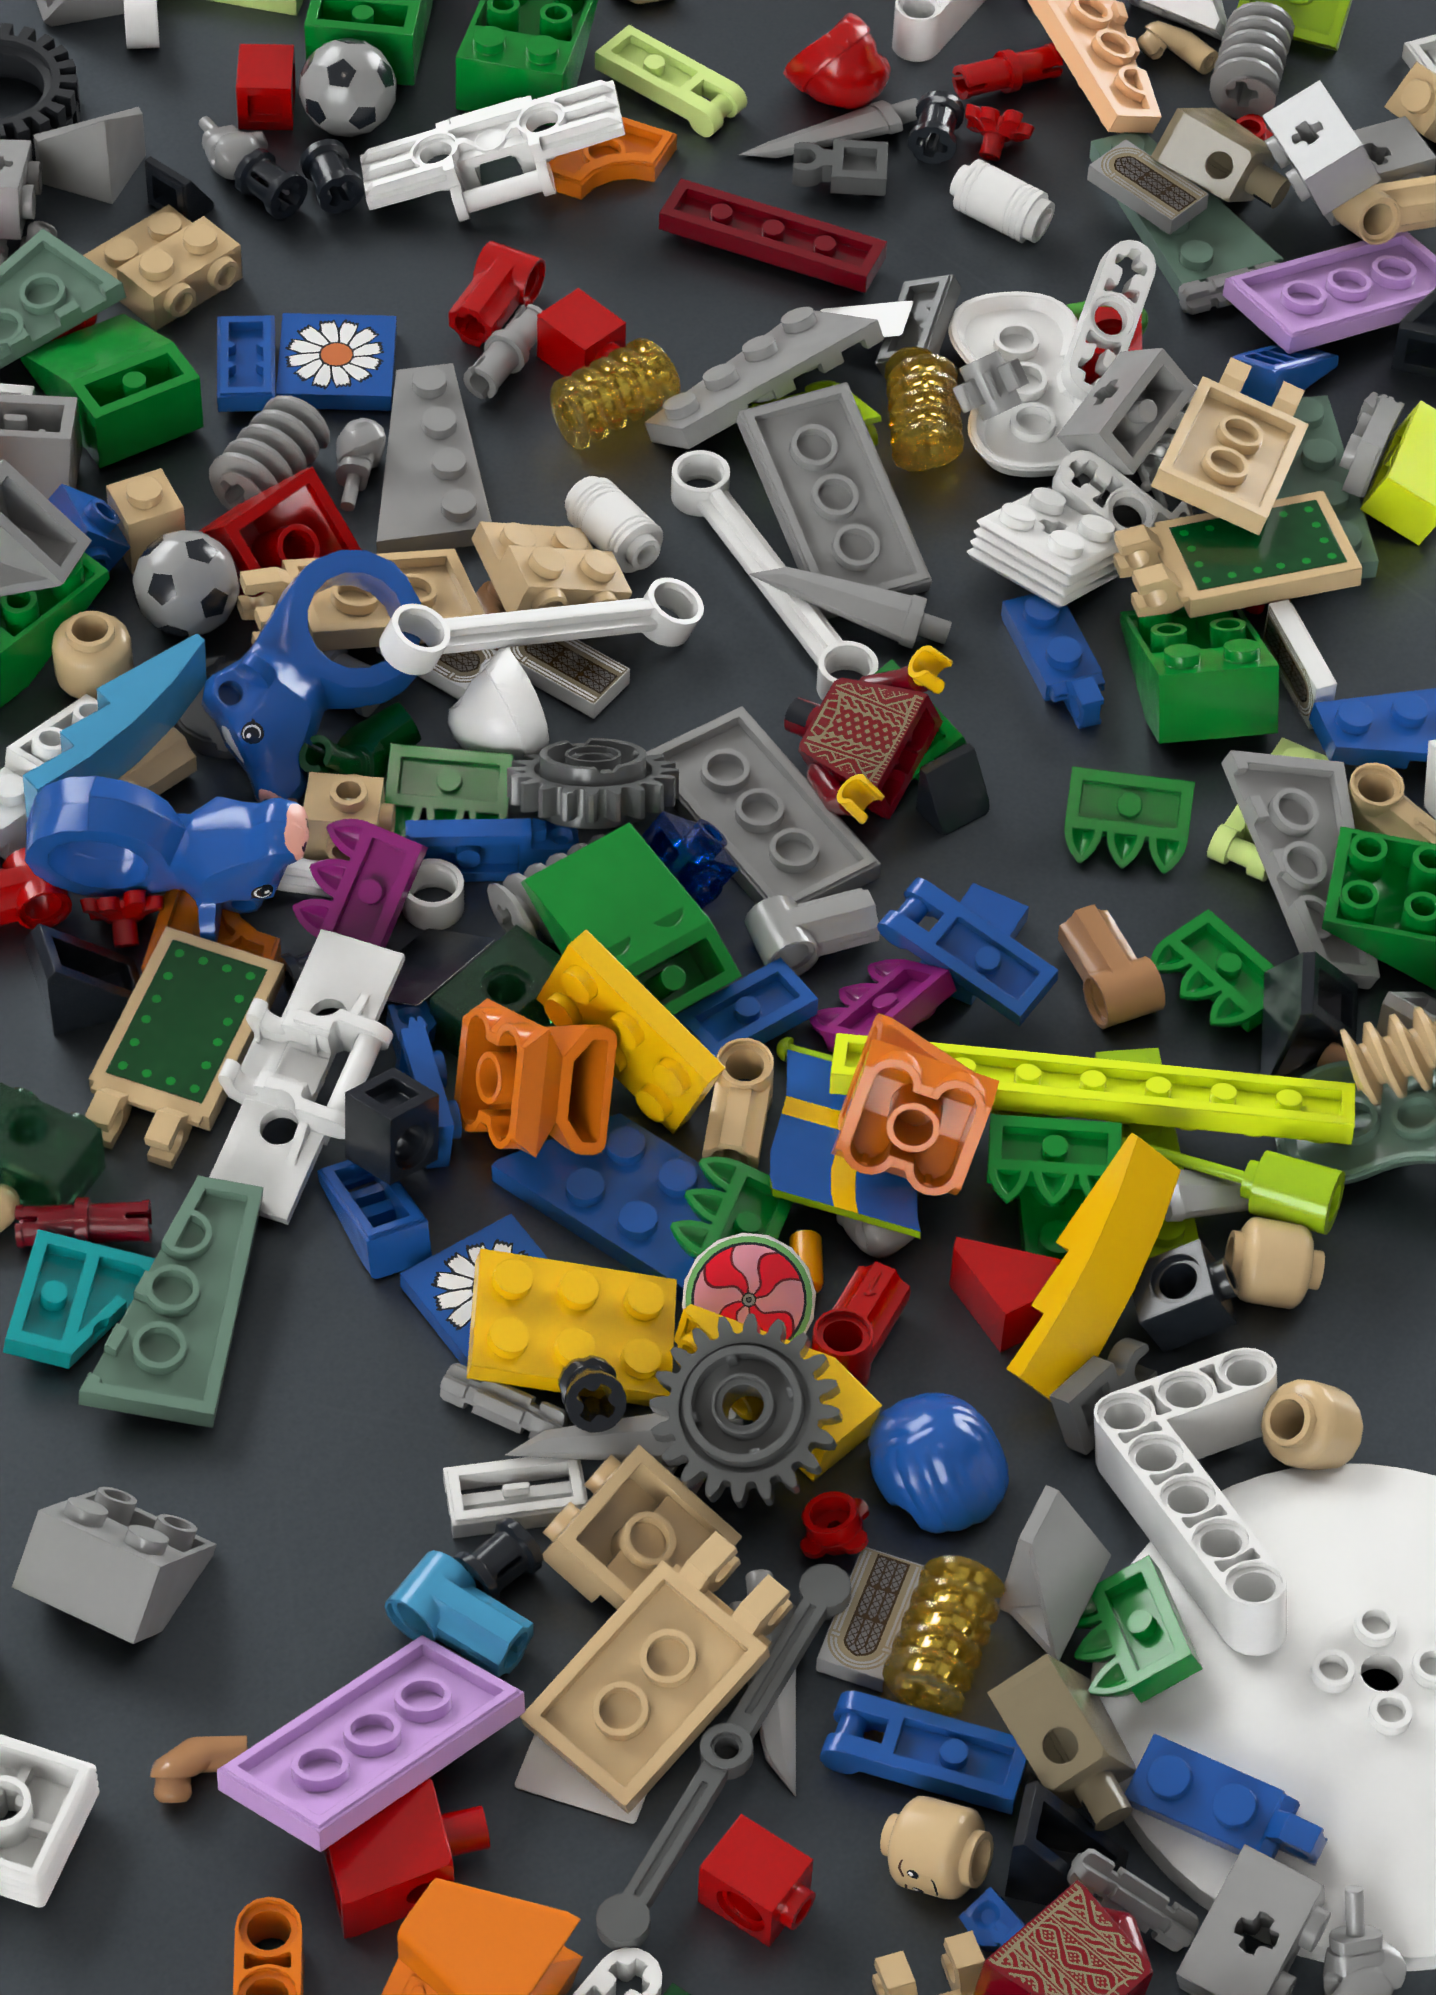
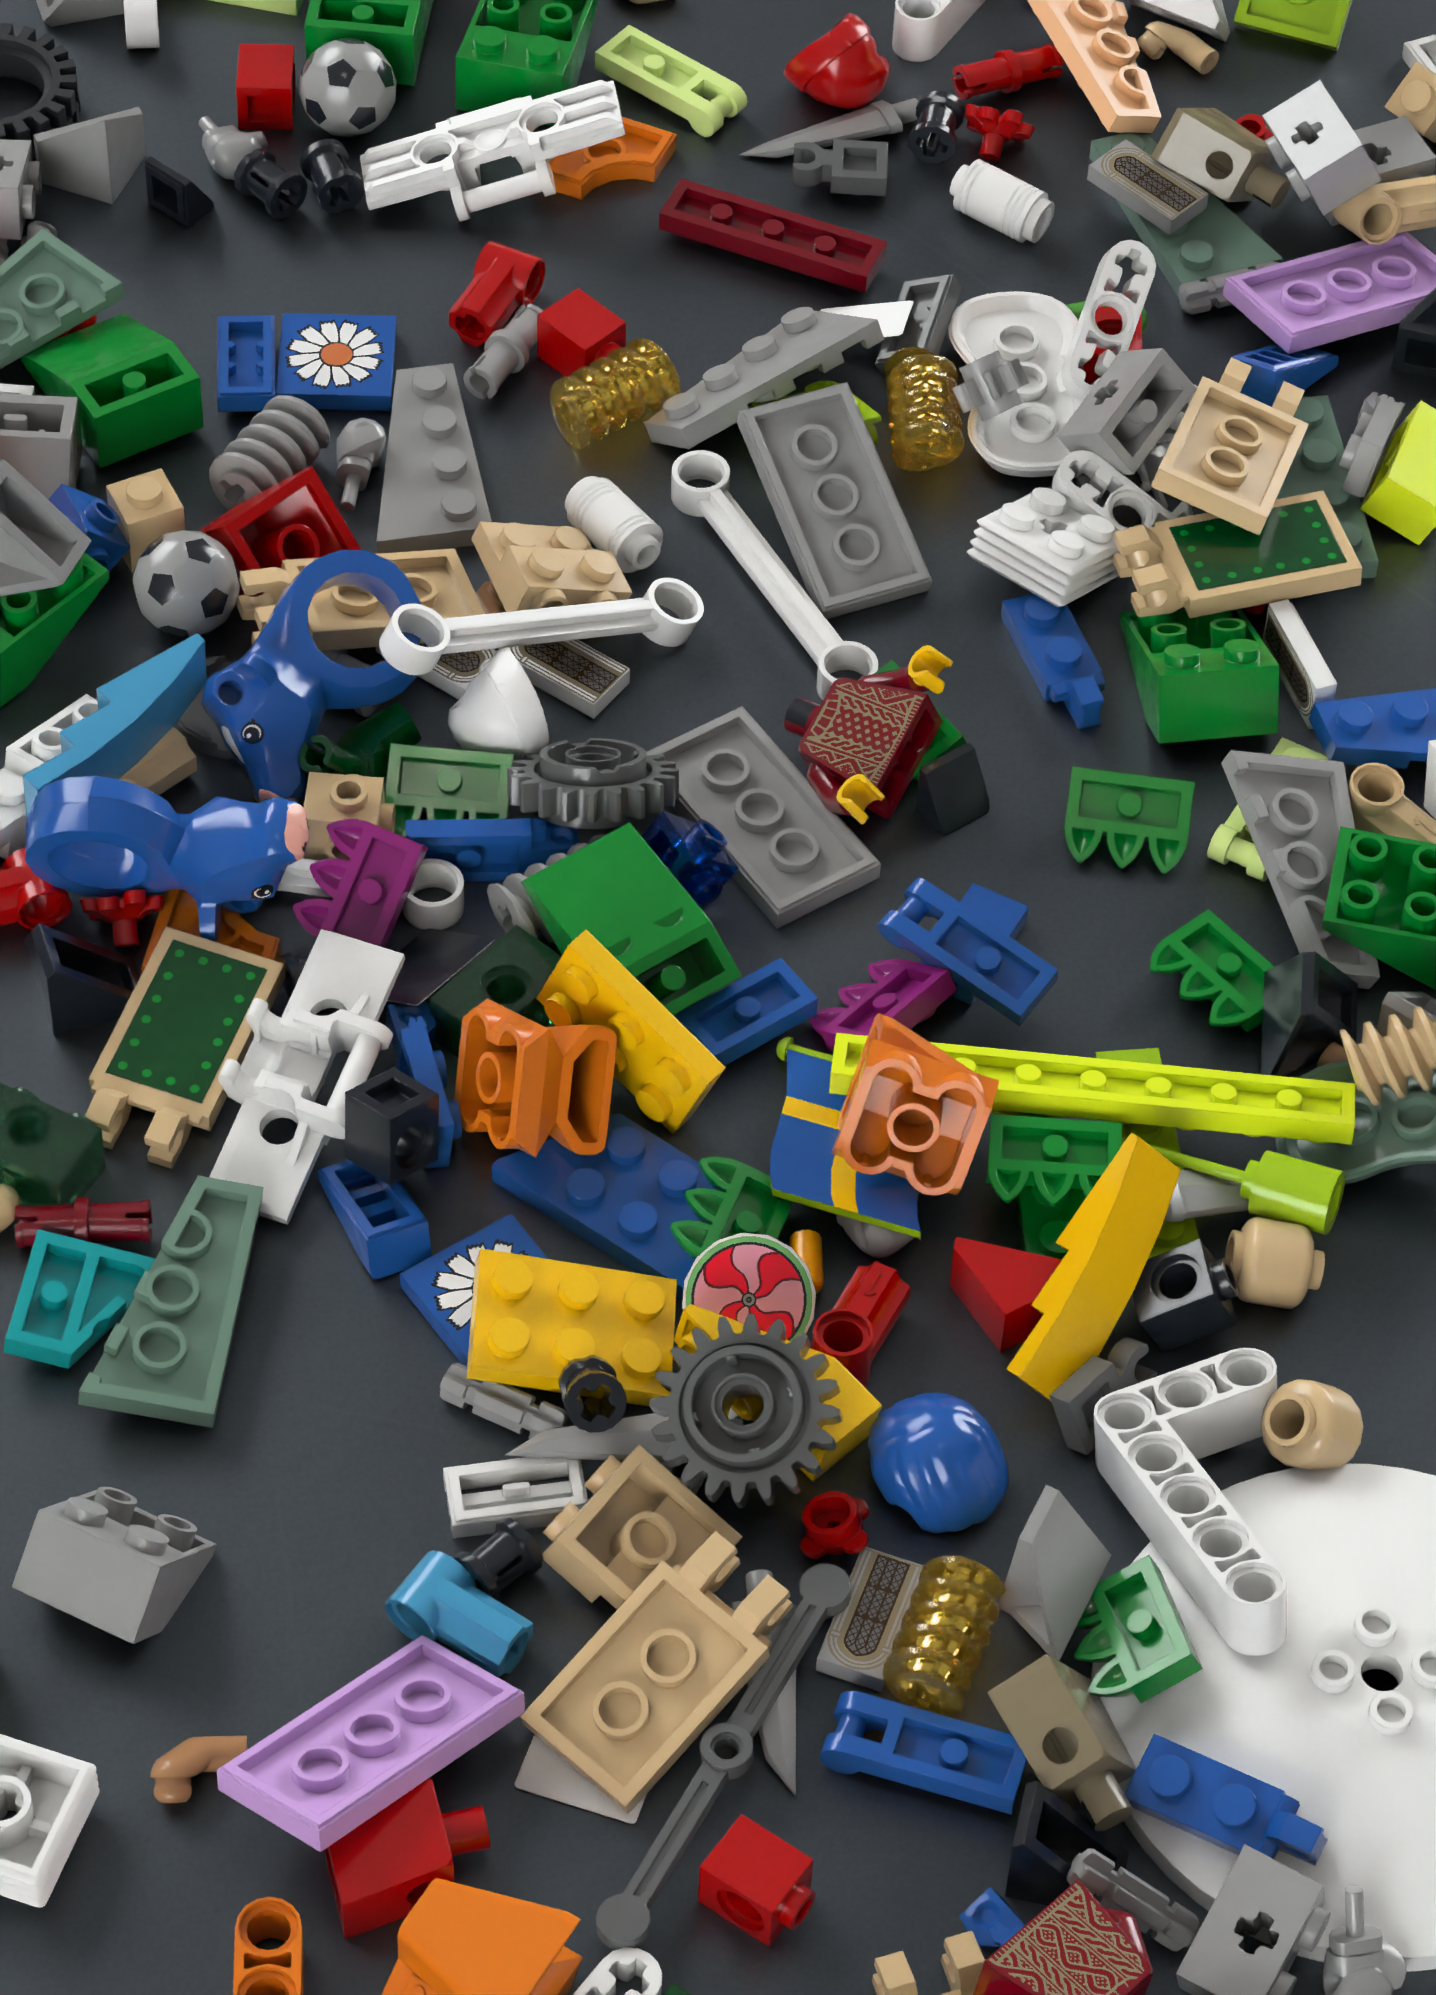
tan head [52,611,134,700] -> none
tan plate [83,204,243,331] -> none
tan piece [702,1038,774,1170] -> none
light grey piece [744,888,880,976] -> none
light grey bar [749,567,952,649] -> none
tan head [880,1796,994,1900] -> none
medium nougat piece [1058,904,1165,1029] -> none
light grey piece [1209,1,1295,119] -> none

